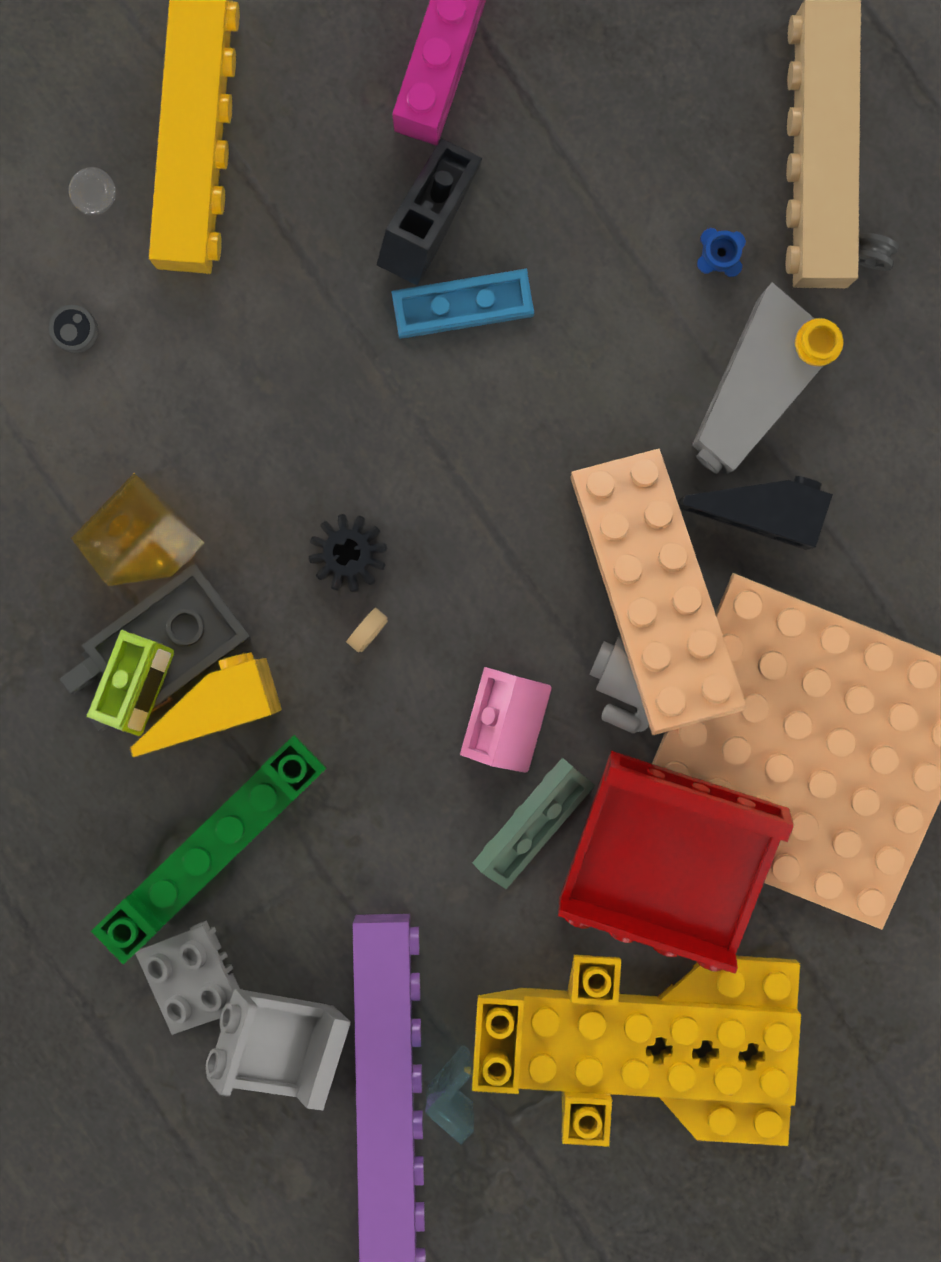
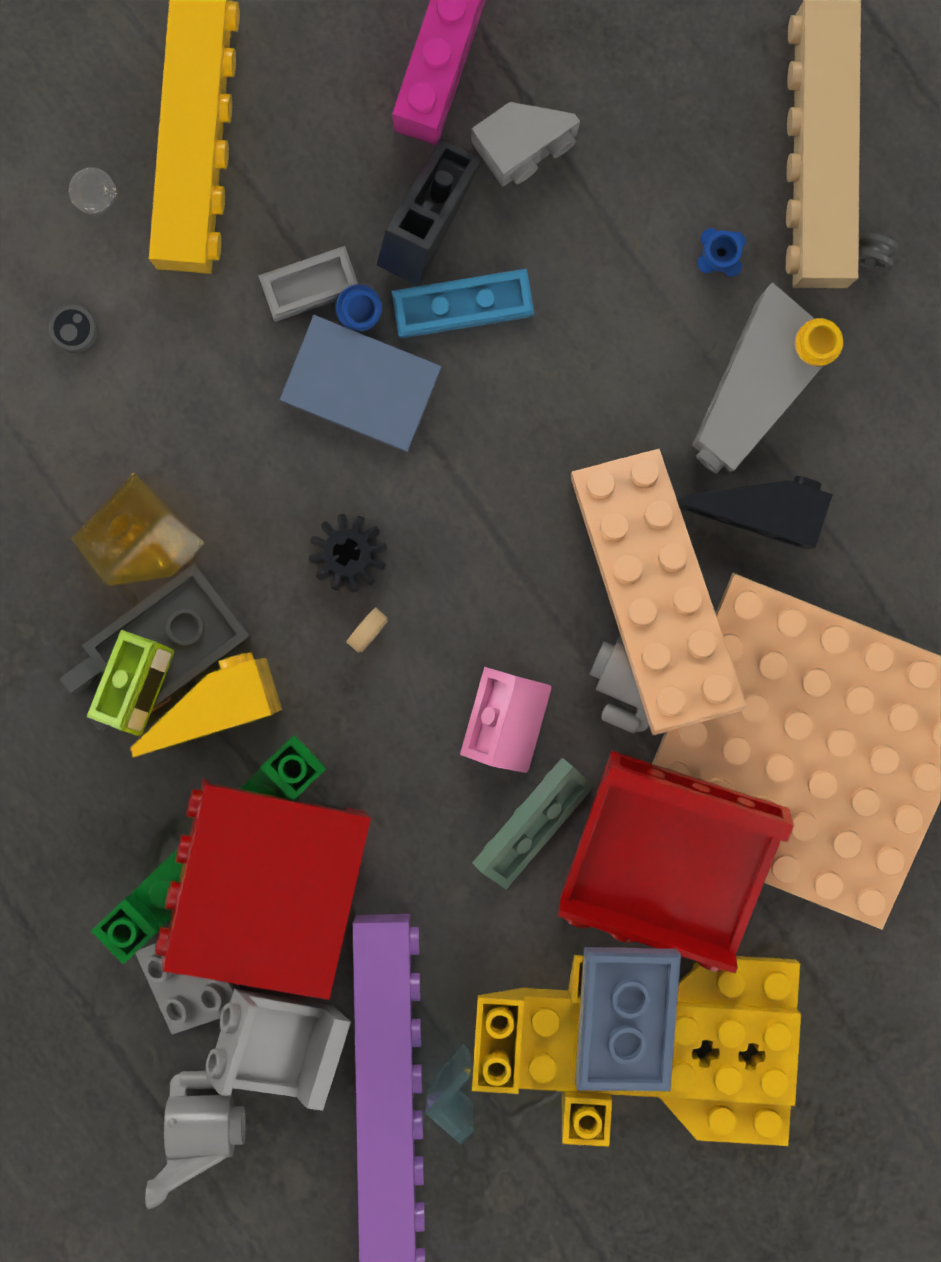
none -> light grey piece [145,1070,246,1209]
none -> red panel [154,778,371,1000]
none -> light grey tile [259,246,358,322]
none -> sand blue tile [280,315,442,453]
none -> blue plate [335,284,382,331]
none -> light grey slope [471,102,580,187]
none -> sand blue tile [575,947,681,1091]

